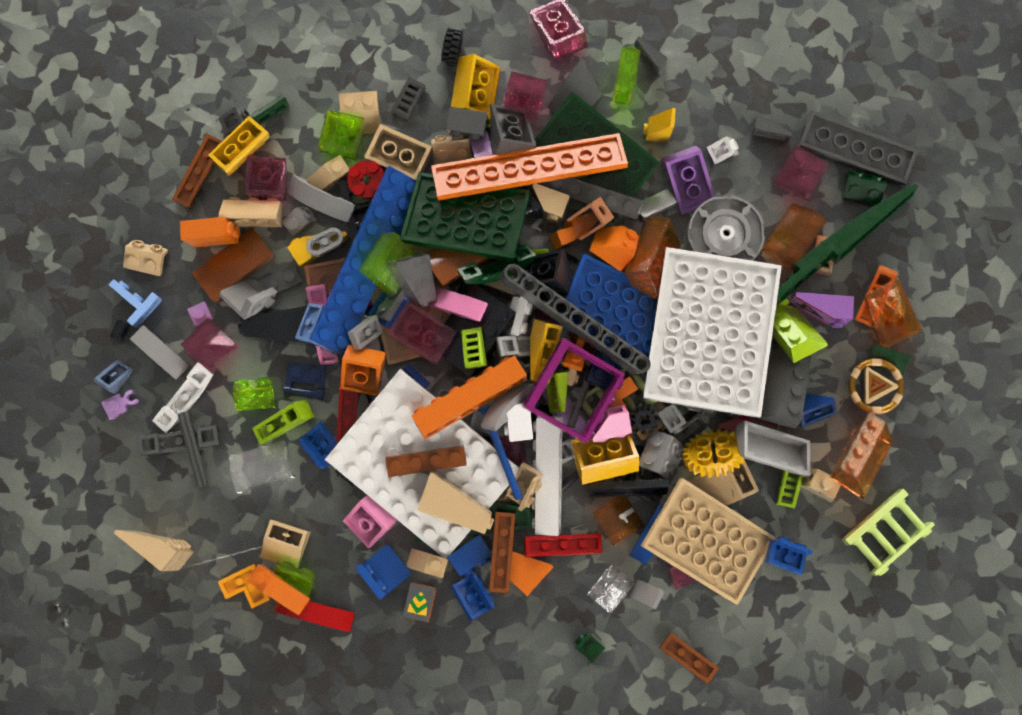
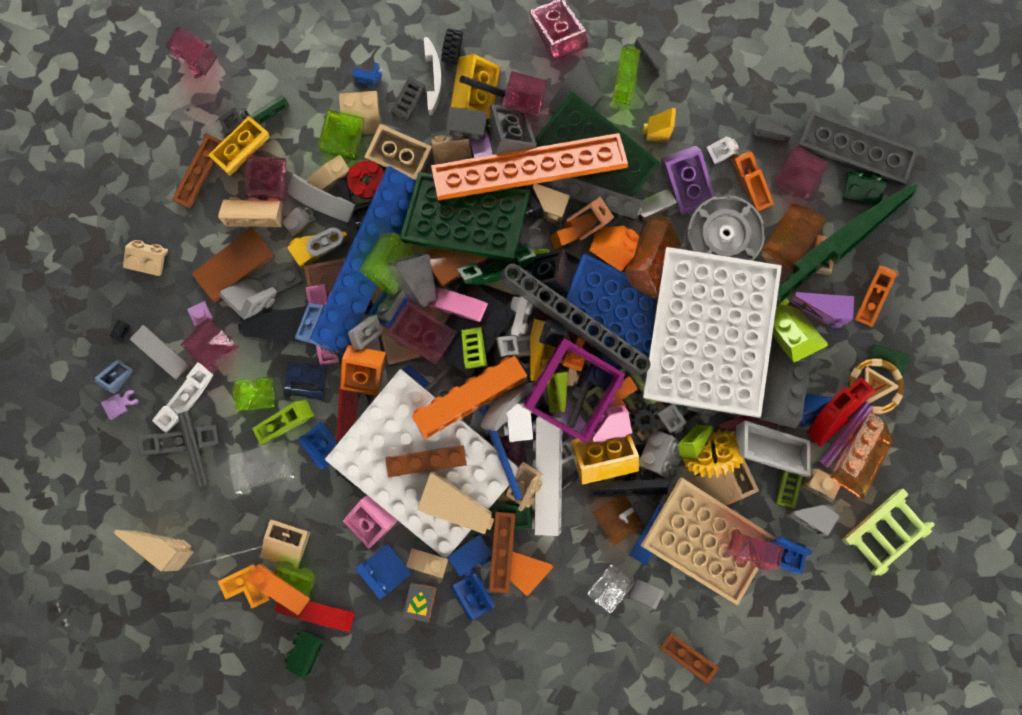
light blue bracket [109,279,162,328] -> none
orange brick [180,217,240,248] -> none
red plate [523,533,603,557] -> none
dark green bracket [574,632,605,663] -> none
clear pink plate [668,568,694,590] -> none
clear orange slope [864,278,923,347] -> none
none -> clear pink slope [166,26,217,76]
none -> dark green slope [284,630,325,679]
none -> blue bracket [352,62,382,86]
none -> white slope [424,37,442,115]
none -> black bar [459,75,506,98]
none -> black slope [539,319,566,347]
none -> lime slope [677,425,713,458]
none -> clear pink slope [727,531,785,572]
none -> orange slope [731,152,774,211]
none -> light grey slope [786,504,840,536]
none -> red slope [807,377,876,447]
none -> medium lavender axle [820,401,872,467]

